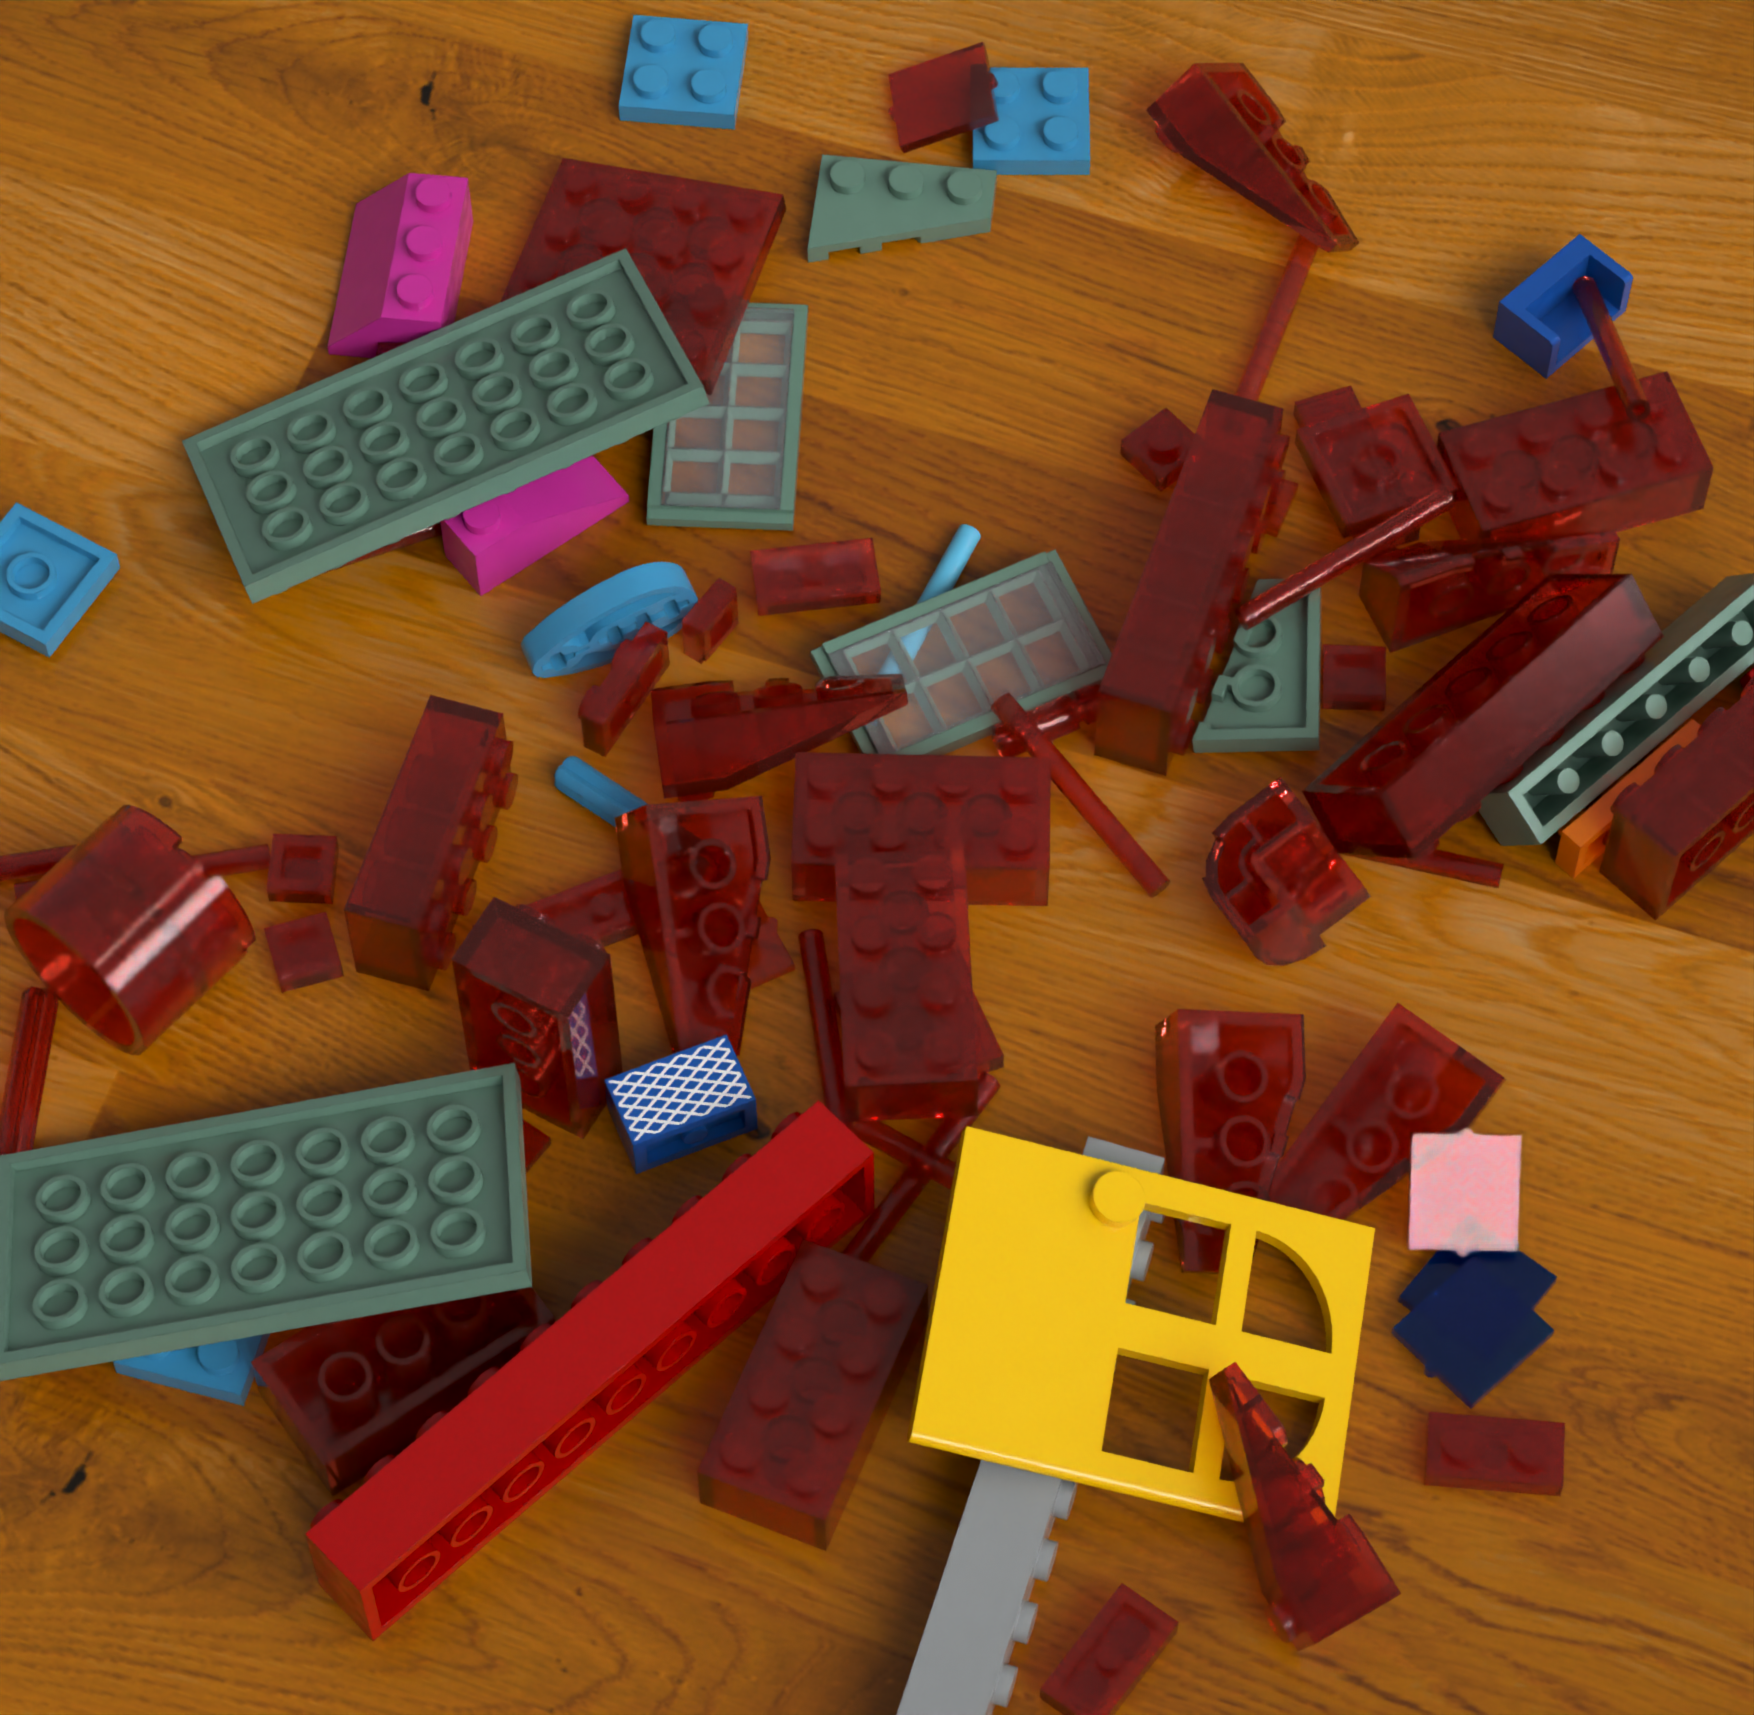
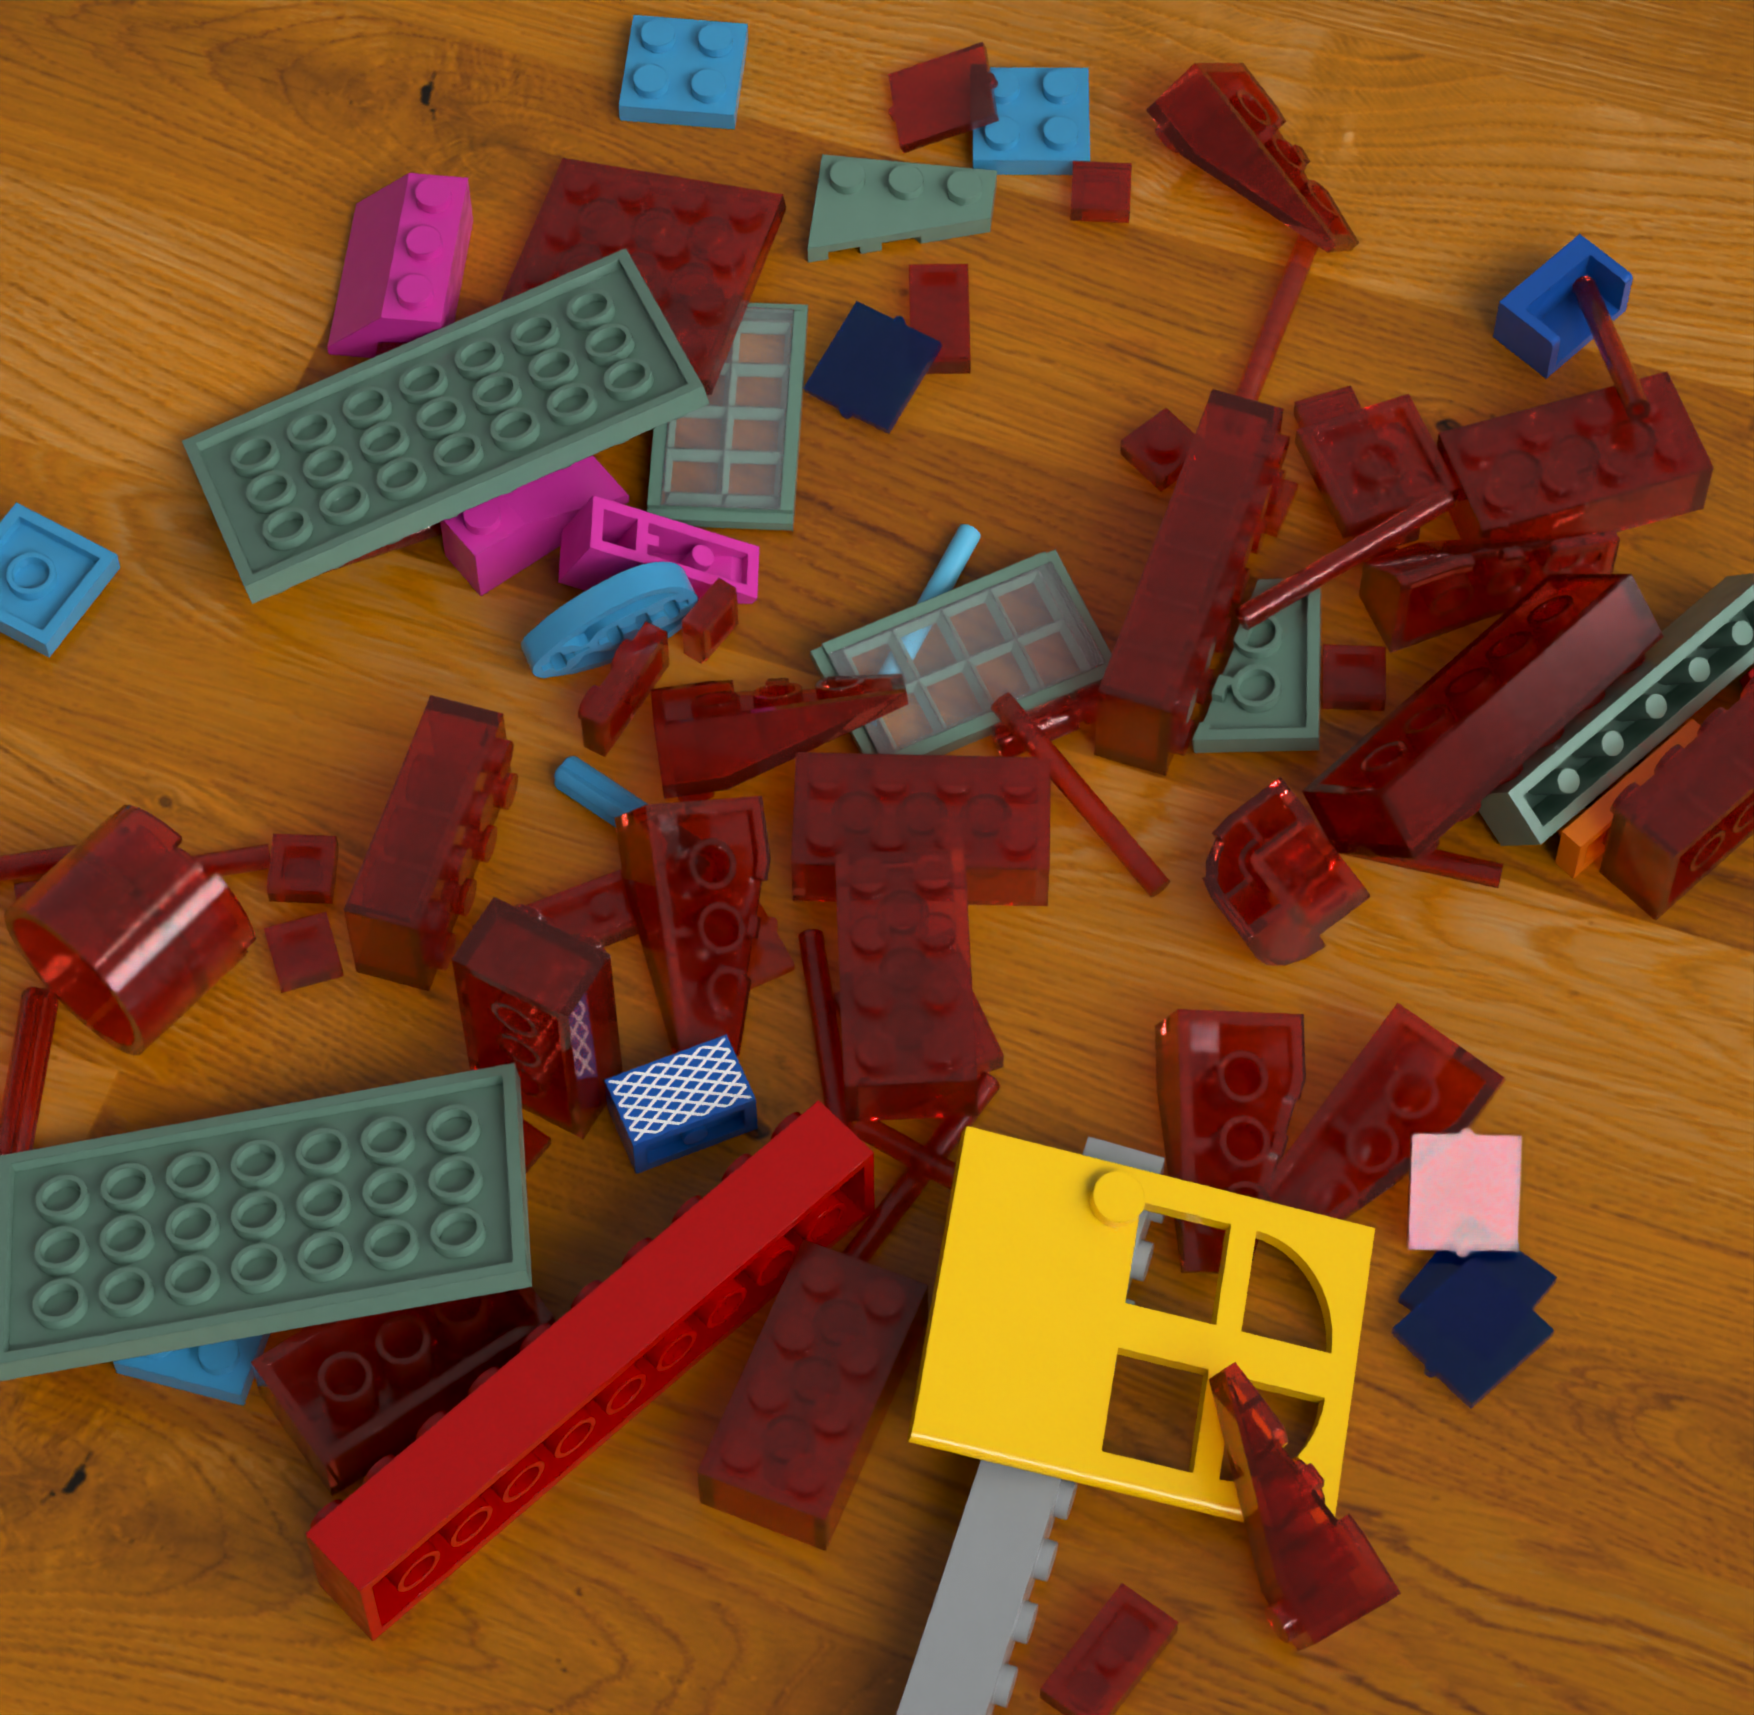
clear red plate [750,538,881,616] -> none
clear red plate [1424,1412,1565,1496] -> none
none -> dark pink slope [558,495,759,604]
none -> clear blue piece [803,301,942,434]
none -> clear red tile [909,264,971,374]
none -> clear red tile [1070,161,1132,223]

